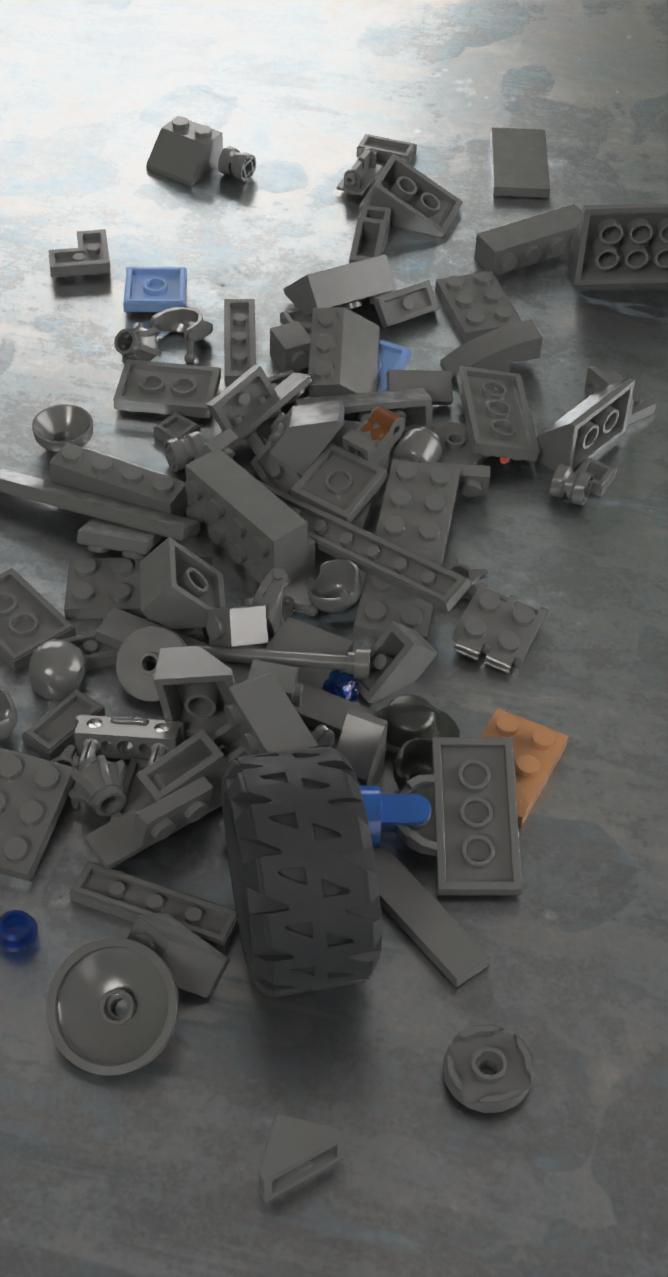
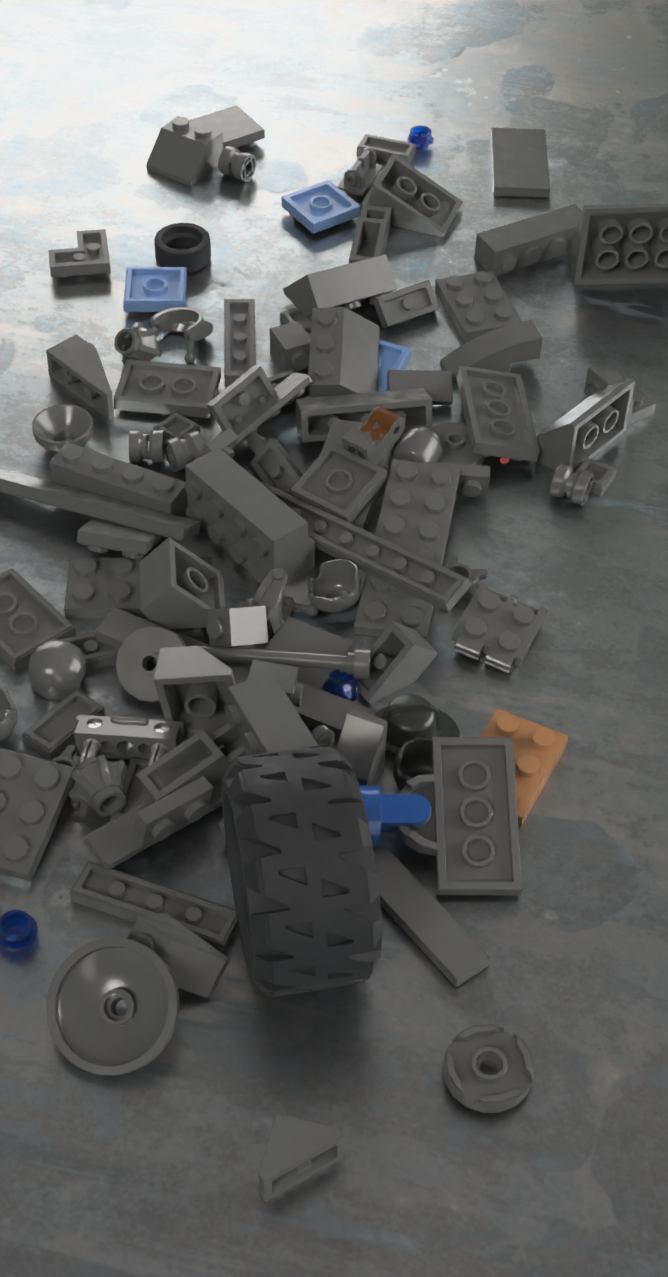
dark grey slope [269,400,345,476] -> none
none -> dark grey slope [46,334,114,420]
none -> dark grey wheel [129,429,165,463]
none -> black tyre [154,223,211,273]
none -> tile [191,105,265,149]
none -> medium blue plate [281,180,361,234]
none -> clear blue plate [407,125,434,150]

